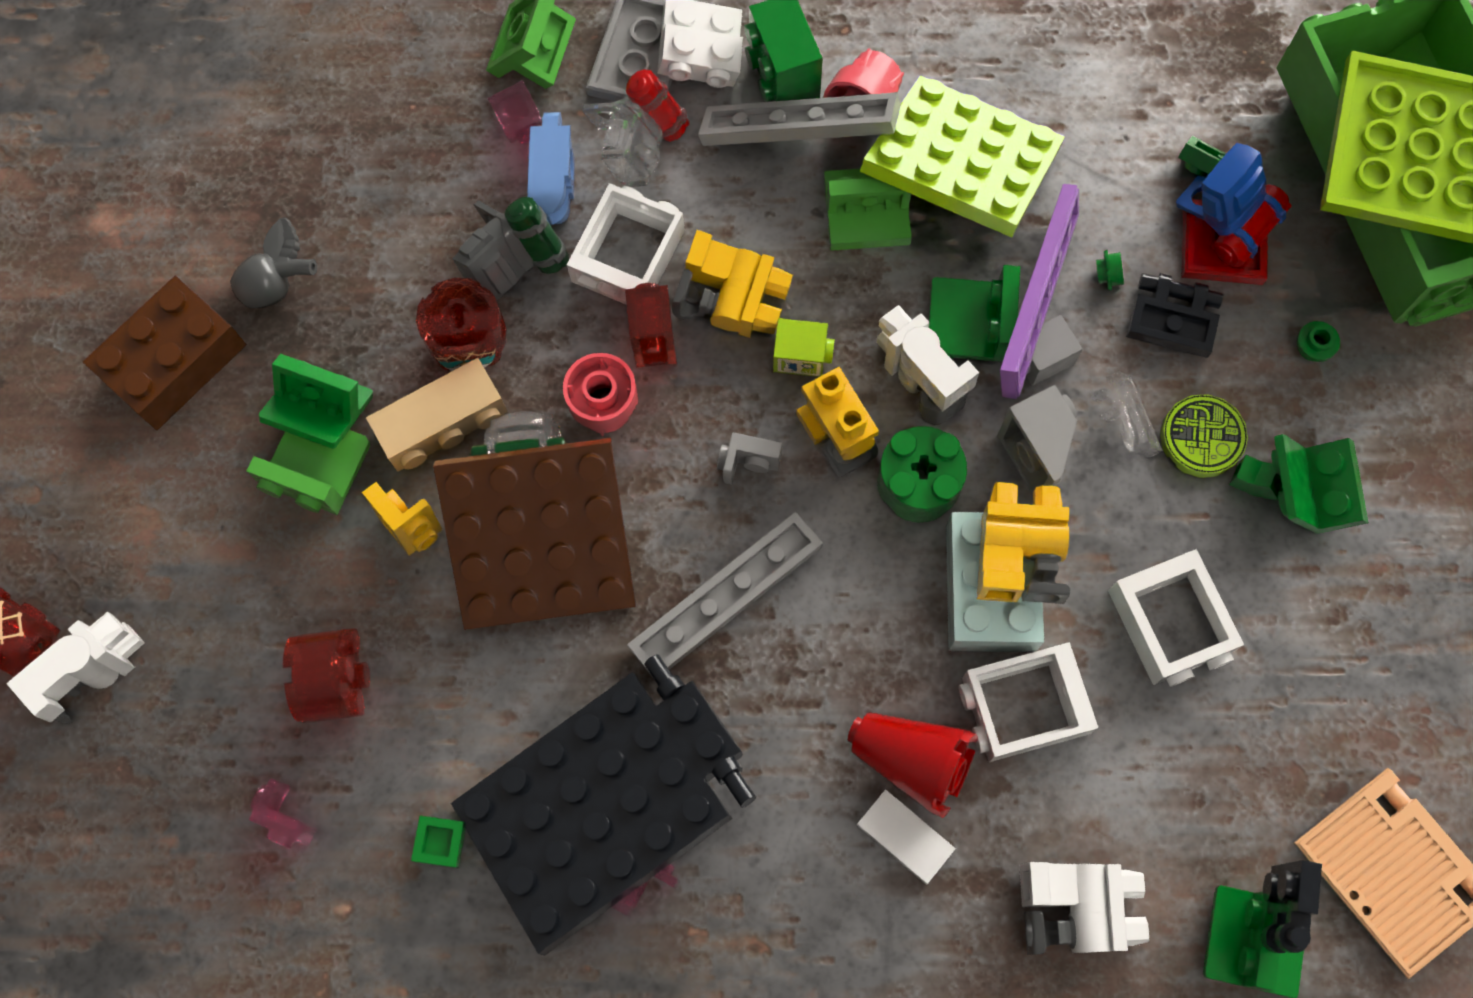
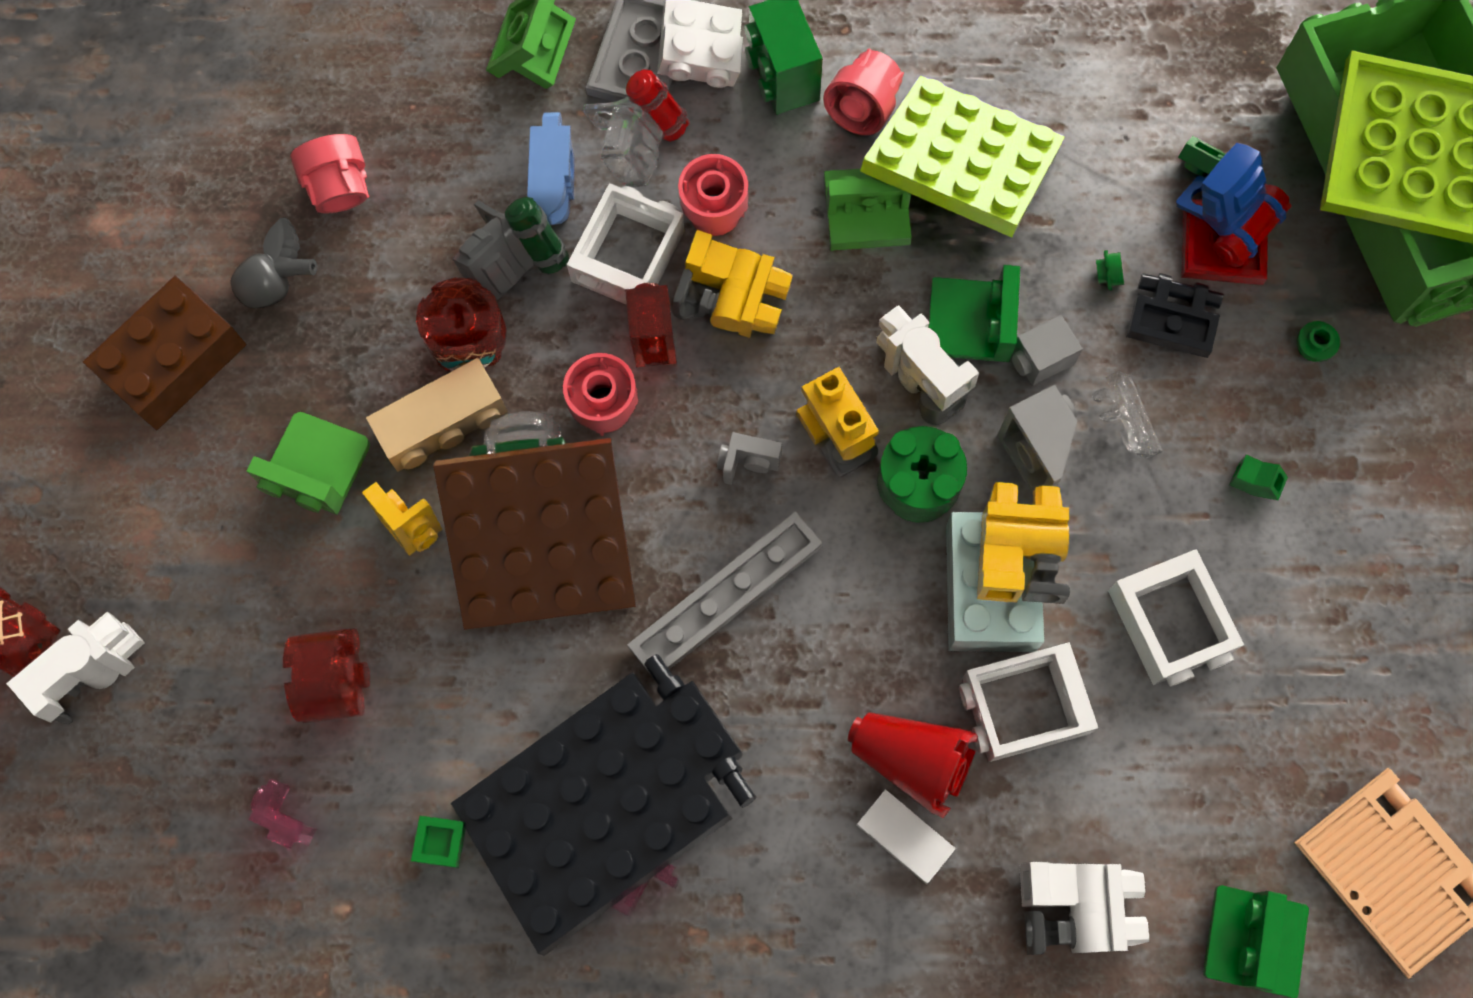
green bracket [259,353,373,449] -> none
clear pink bracket [488,80,542,144] -> none
light grey plate [698,92,901,146] -> none
lime brick [773,318,835,377] -> none
medium lavender tile [1000,184,1079,399] -> none
tile [1160,394,1248,478] -> none
black plate [1260,860,1322,953] -> none
green bracket [1271,434,1369,534] -> none
none -> coral piece [290,134,369,214]
none -> coral piece [678,154,748,236]

